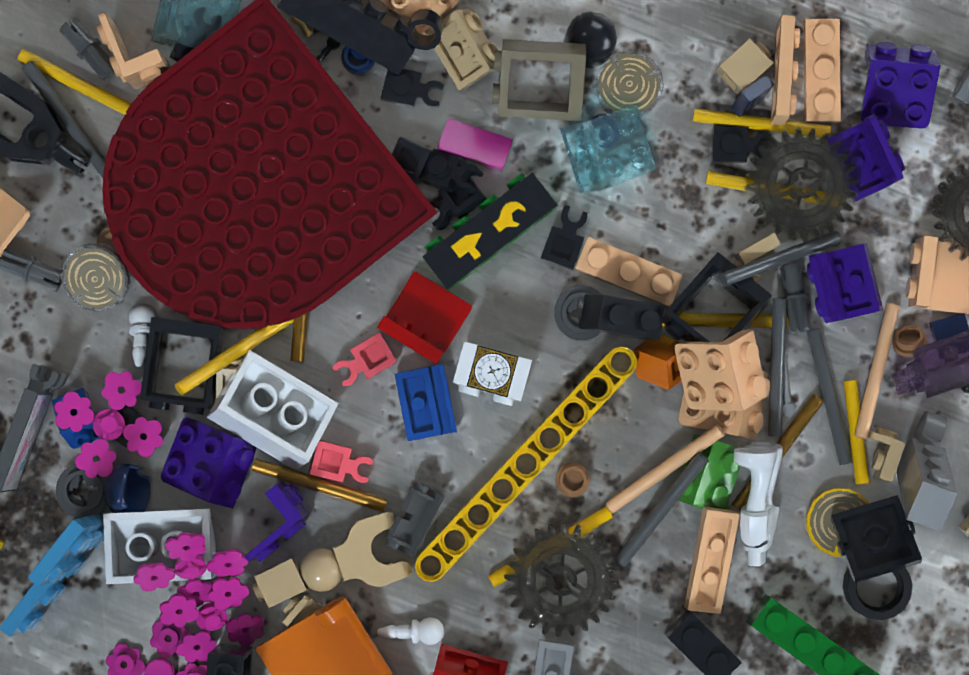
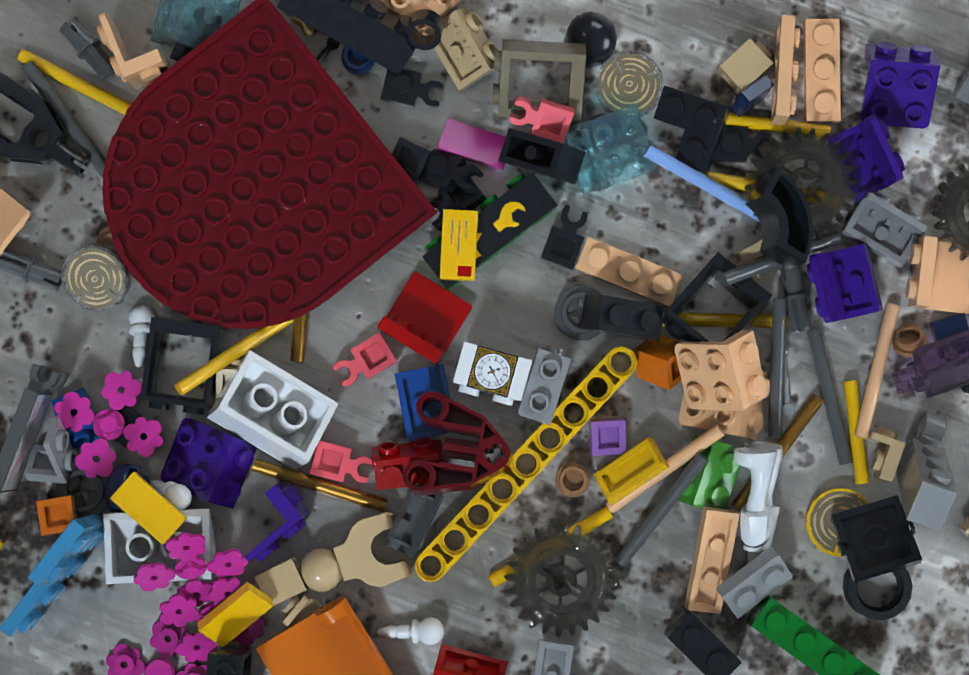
none -> light grey bracket [24,417,77,484]
none -> orange panel [36,495,77,536]
none -> yellow tile [110,471,188,545]
none -> white bar [150,480,192,510]
none -> yellow tile [197,582,273,647]
none -> red bracket [372,438,443,490]
none -> dark red connector [403,391,512,496]
none -> yellow tile [440,209,478,281]
none -> black brick [498,128,586,185]
none -> coral plate [509,96,574,144]
none -> light grey bracket [518,345,571,424]
none -> medium lavender plate [589,417,626,456]
none -> yellow tile [593,437,669,505]
none -> light blue bar [643,144,759,222]
none -> black plate [653,86,731,173]
none -> light grey bracket [716,546,793,619]
none -> black brick [745,167,813,269]
none -> light grey bracket [841,192,928,268]

